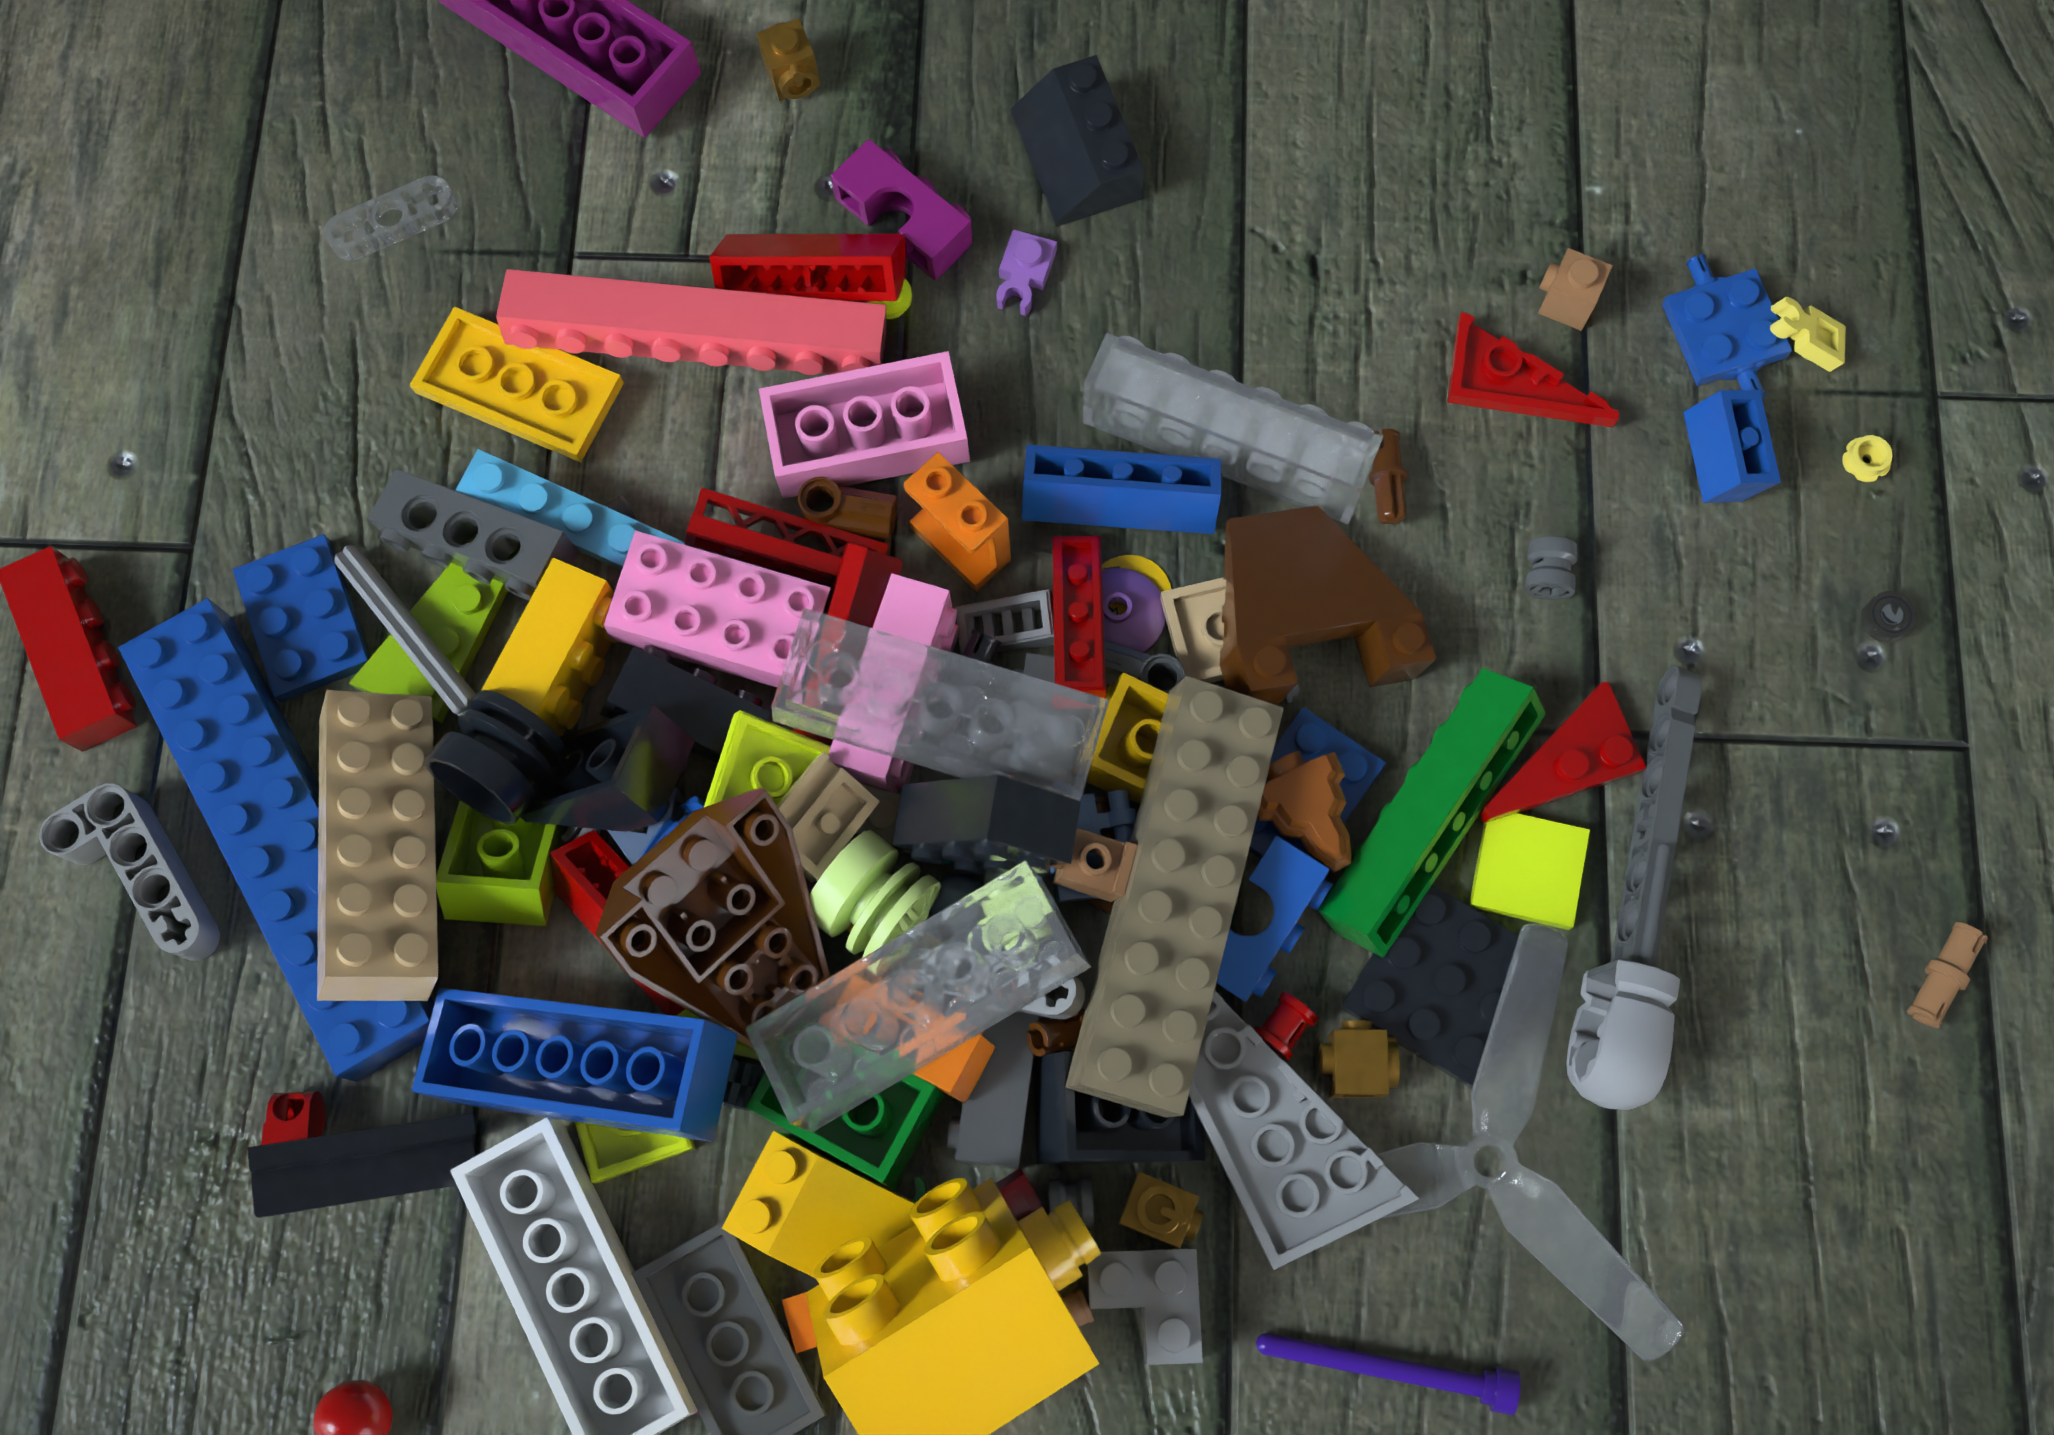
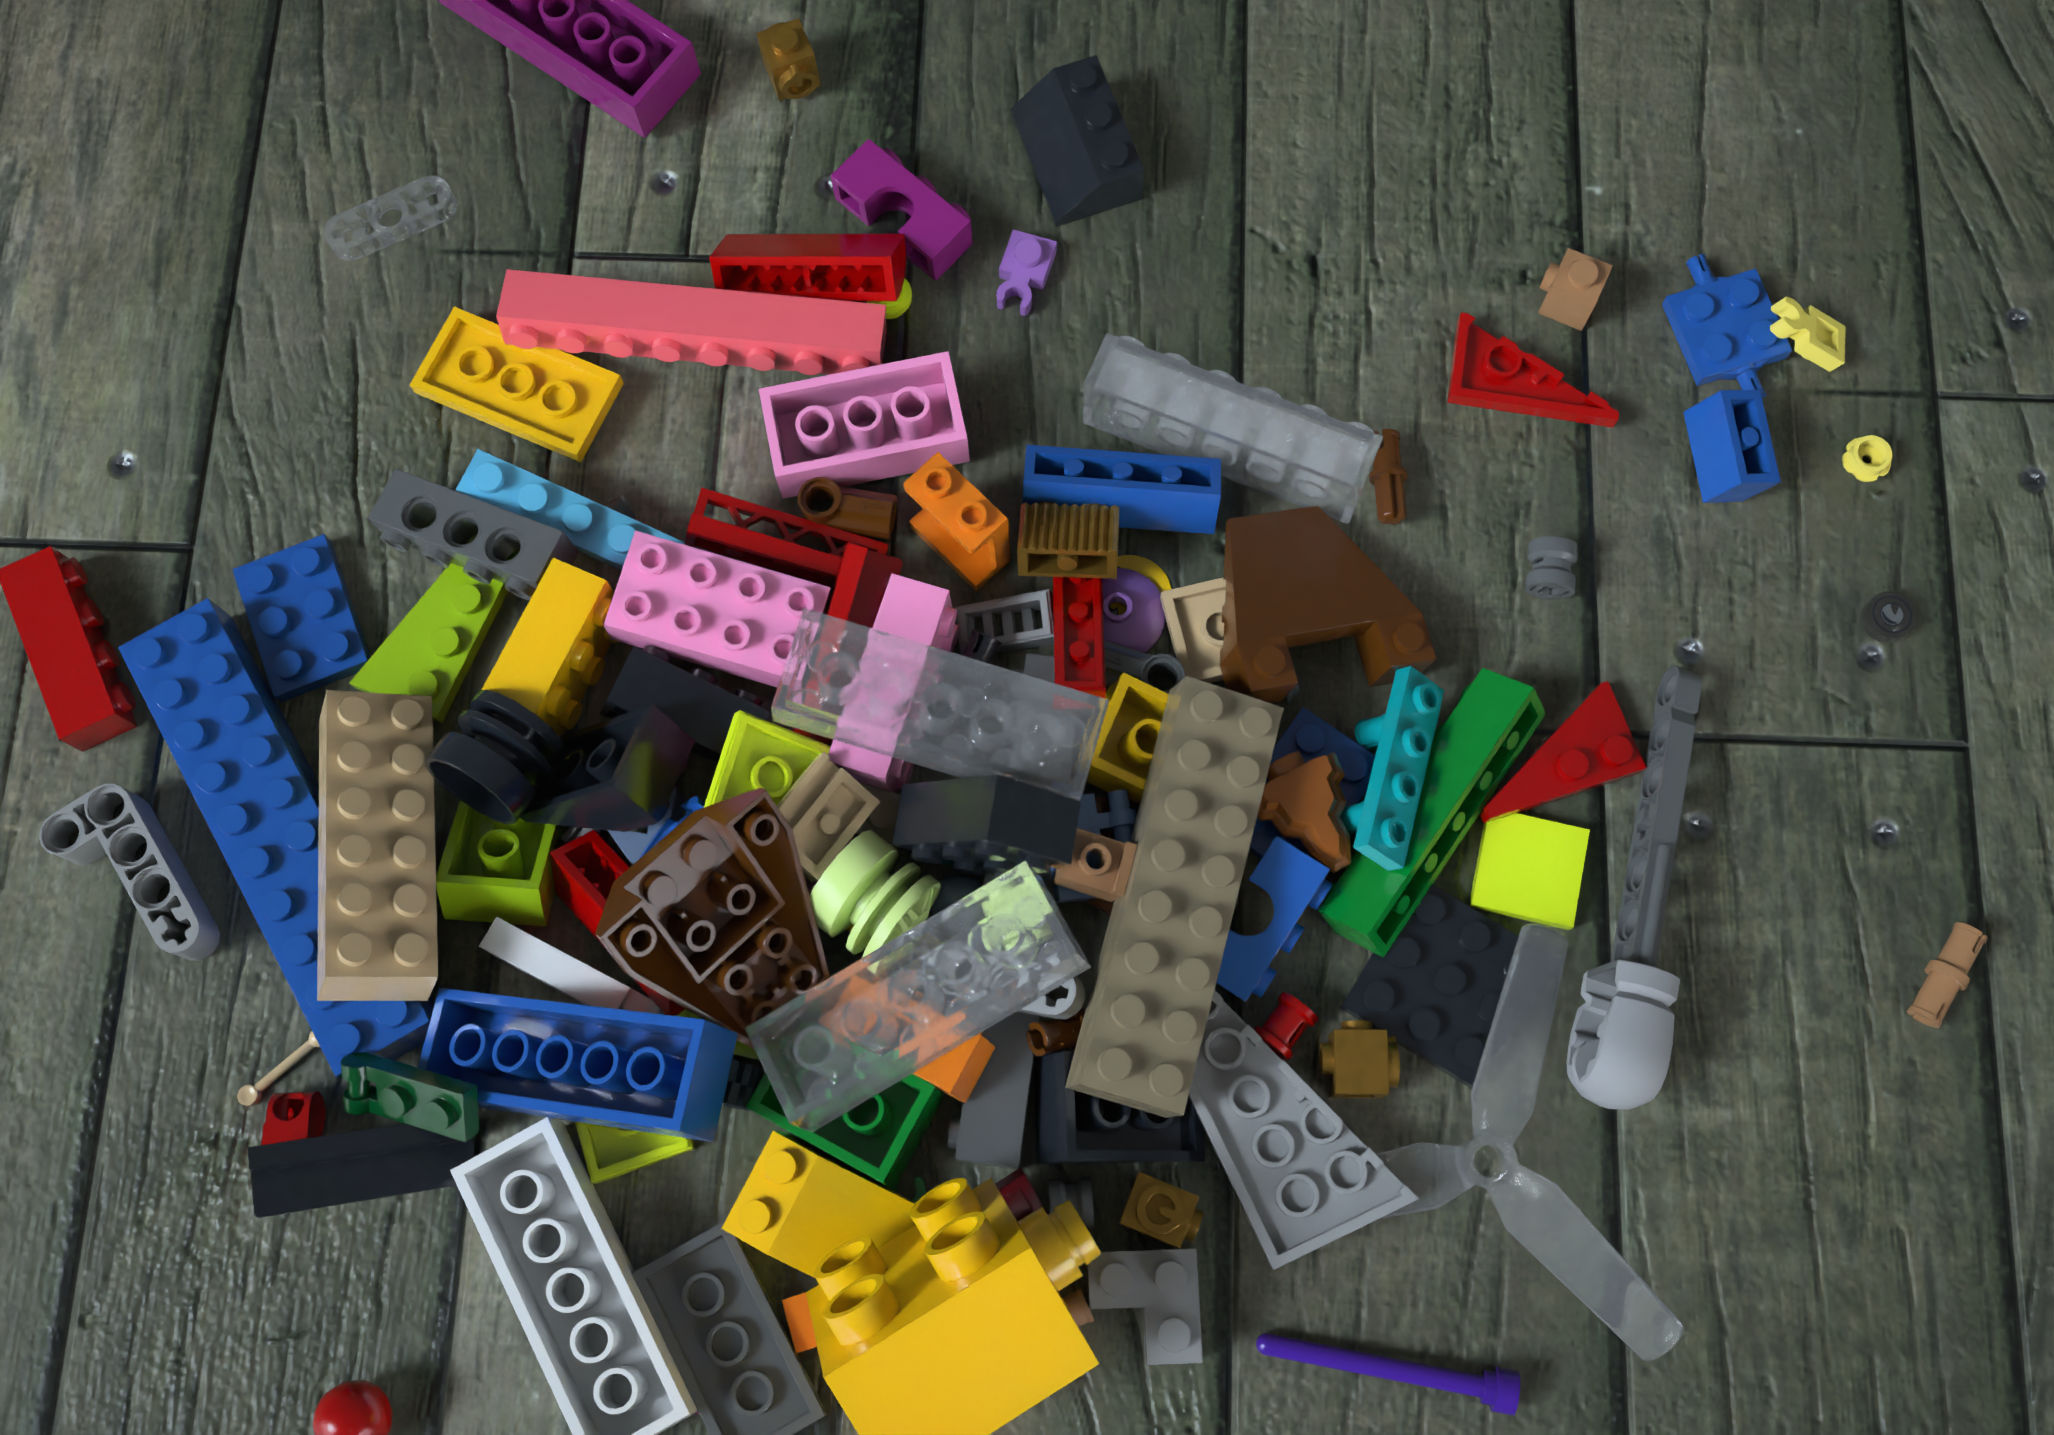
light grey axle [335,545,476,716] -> none
none -> tan hinge [237,1031,320,1106]
none -> dark green plate [341,1052,479,1142]
none -> white hinge [479,917,665,1015]
none -> pearl gold brick [1017,502,1119,579]
none -> teal plate [1340,666,1444,871]

